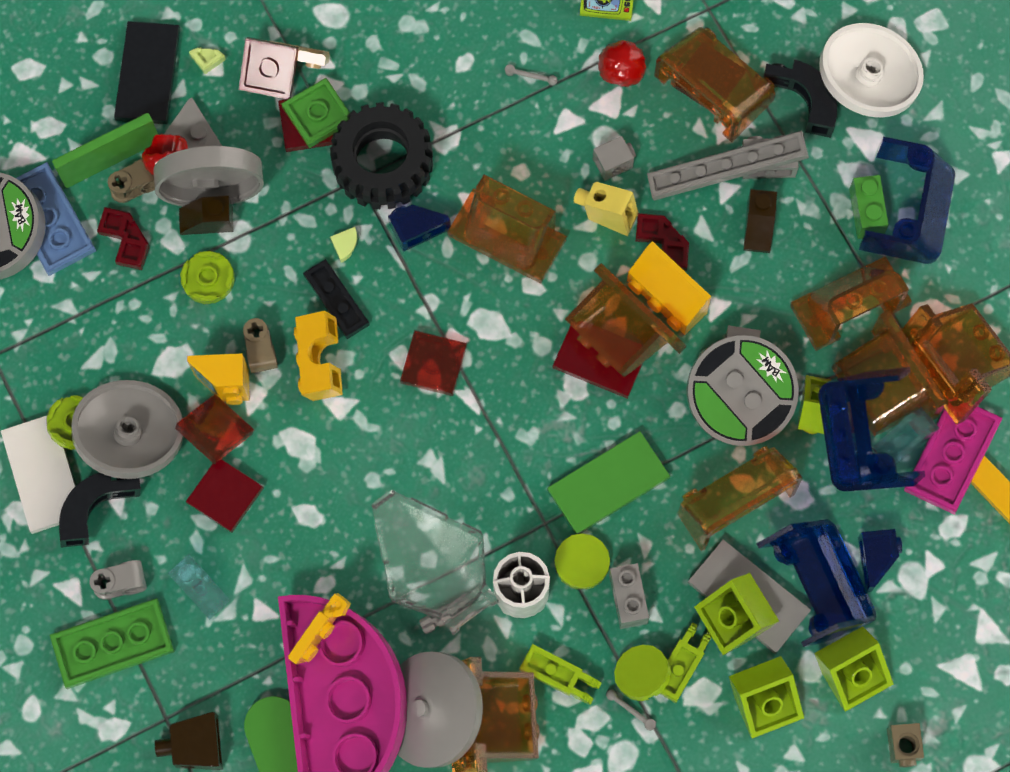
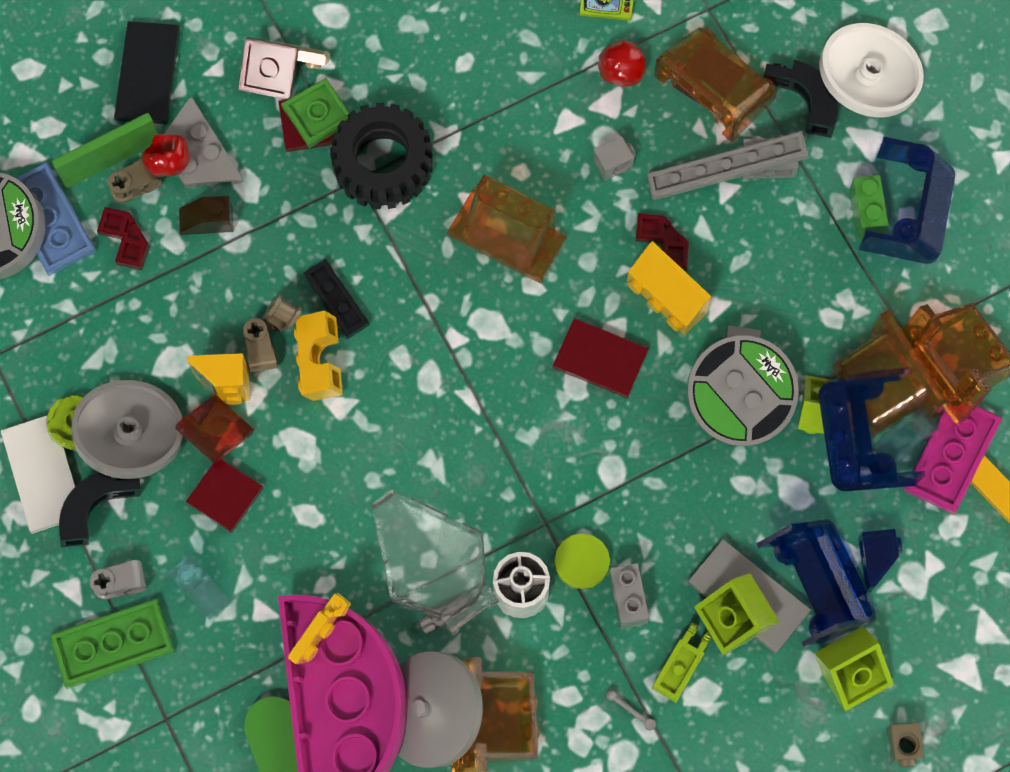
light grey brick [153,146,264,207] -> none
dark brown torso [155,712,223,770] -> none
lime tile [180,251,235,304] -> none
yellowish green tile [189,47,226,74] -> none
yellowish green tile [330,227,358,263] -> none
clear blue slope [388,205,451,252] -> none
clear red tile [400,330,467,396] -> none
light grey hinge [505,64,558,85] -> none
lime hinge [519,644,602,705] -> none
bright green tile [547,431,670,534] -> none
clear orange windscreen [565,263,687,377] -> none
light yellow torso [574,182,638,236] -> none
lime tile [614,644,671,701] -> none
clear orange windscreen [678,446,803,551] -> none
lime slope [728,656,804,739] -> none
dark brown slope [743,189,777,253] -> none
clear orange windscreen [790,256,912,351] -> none
none -> dark tan piece [261,294,302,332]

